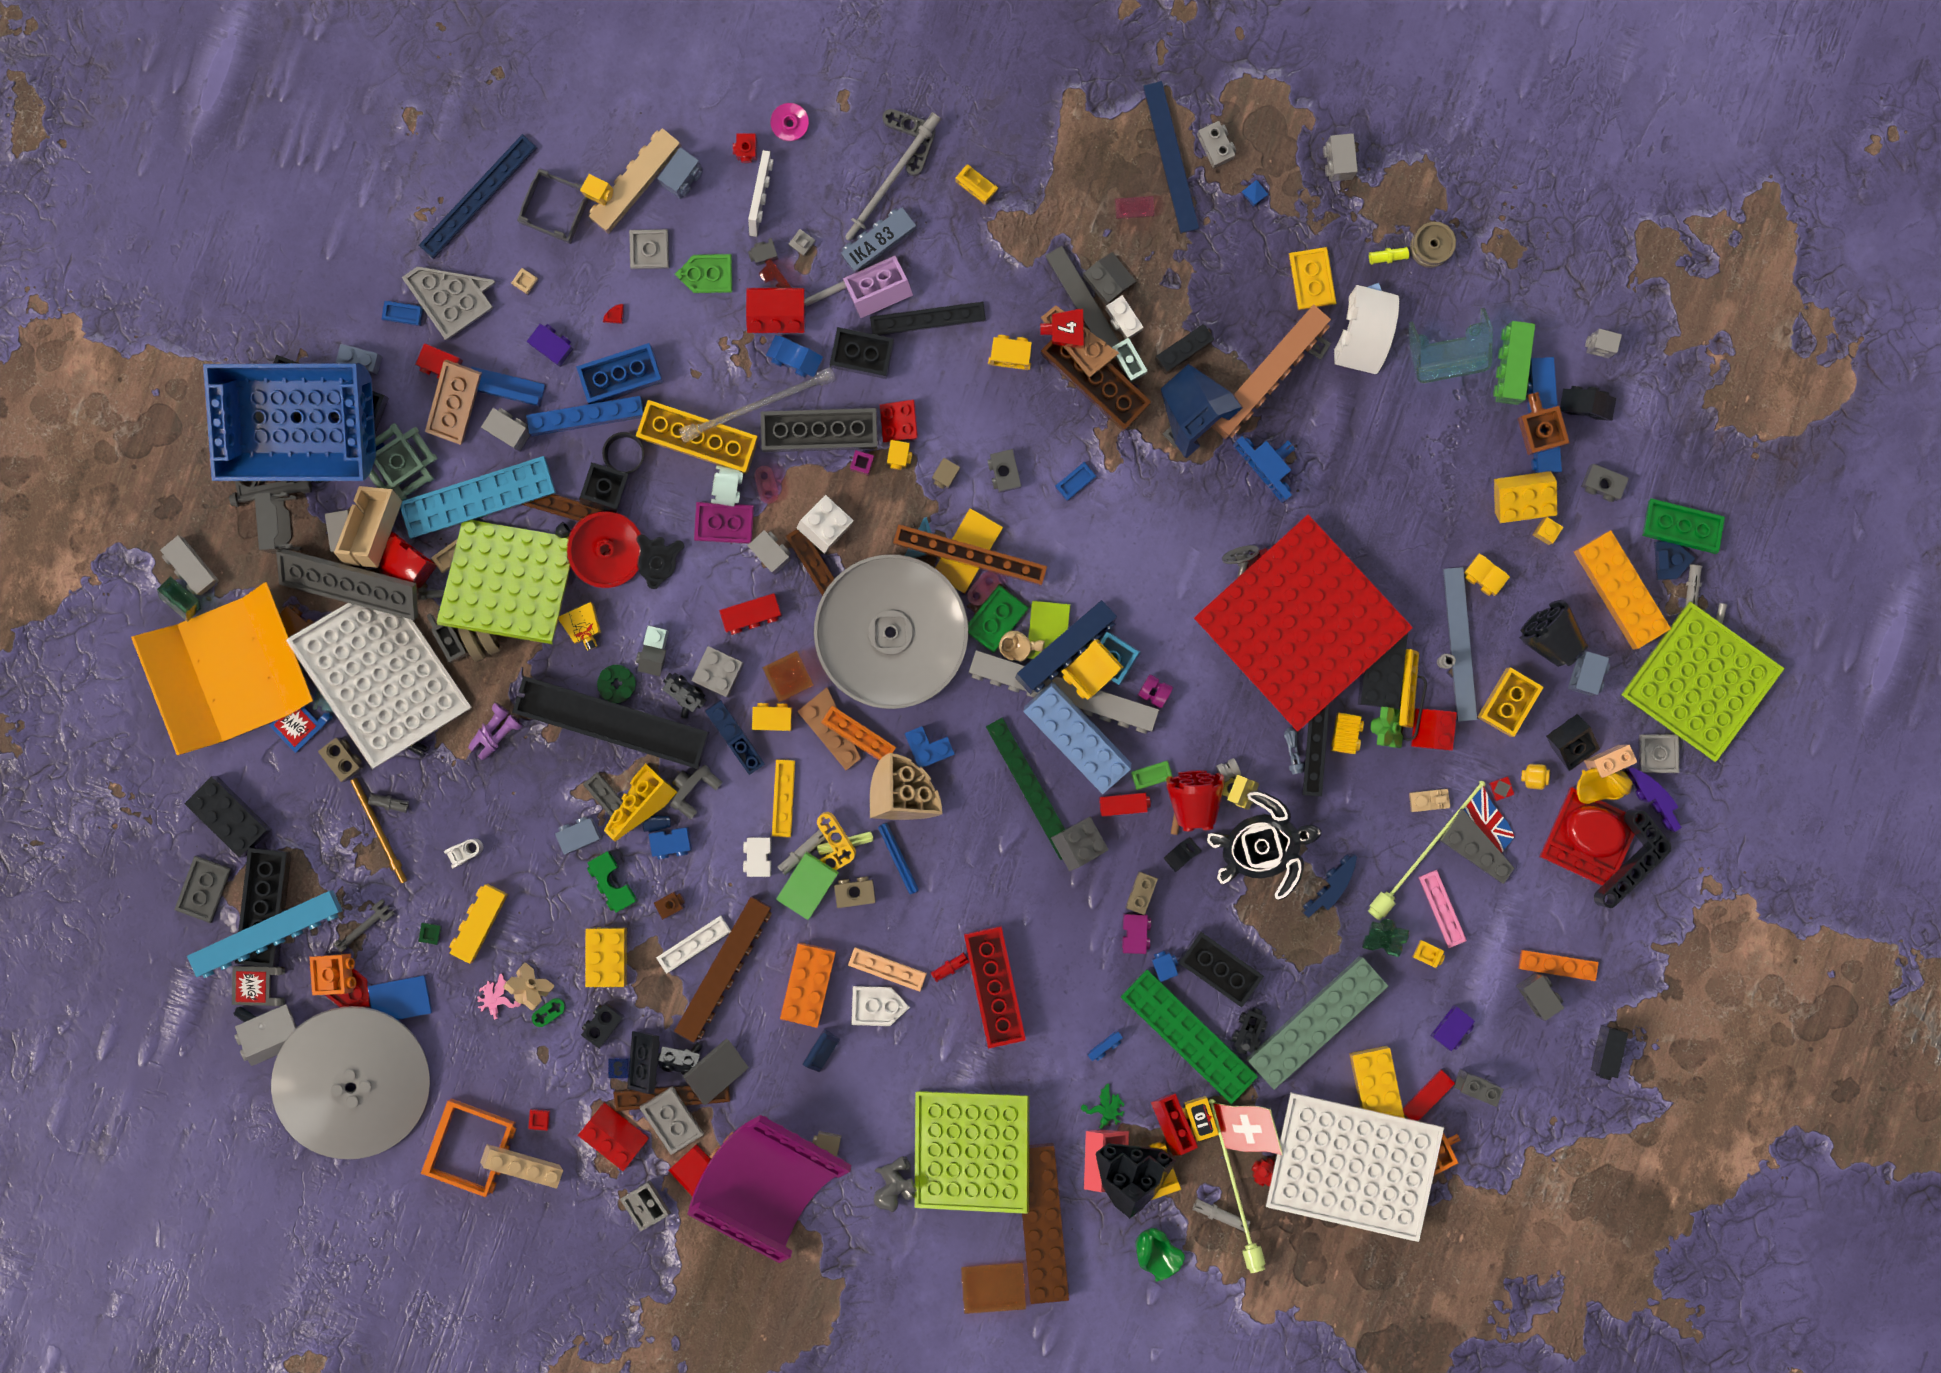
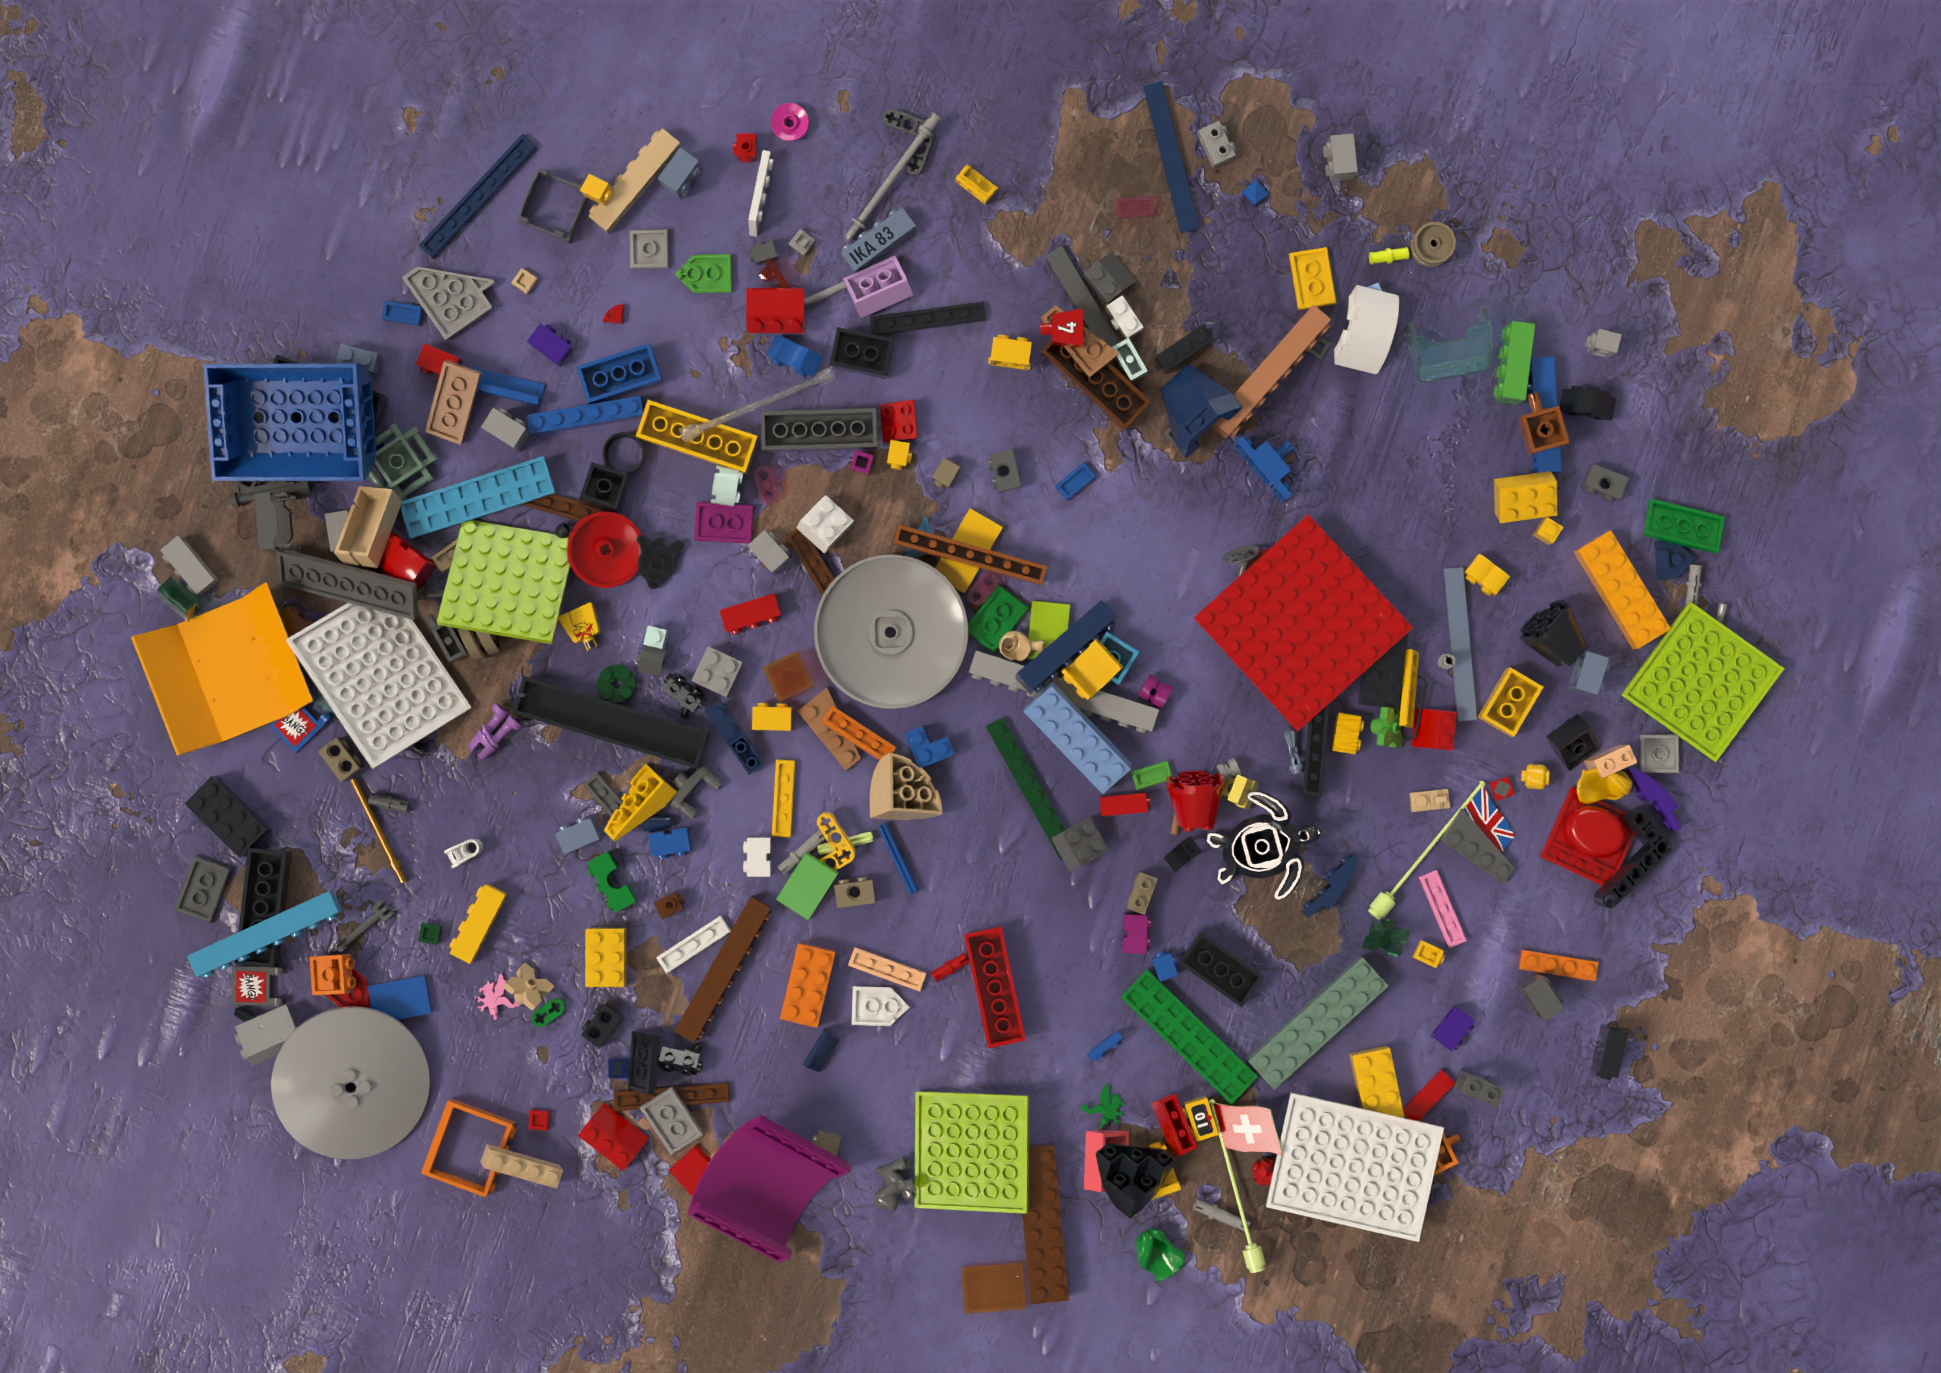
brick [620,1180,671,1232] -> none
dark grey tile [683,1038,749,1105] -> none
black brick [1231,1007,1268,1054] -> none

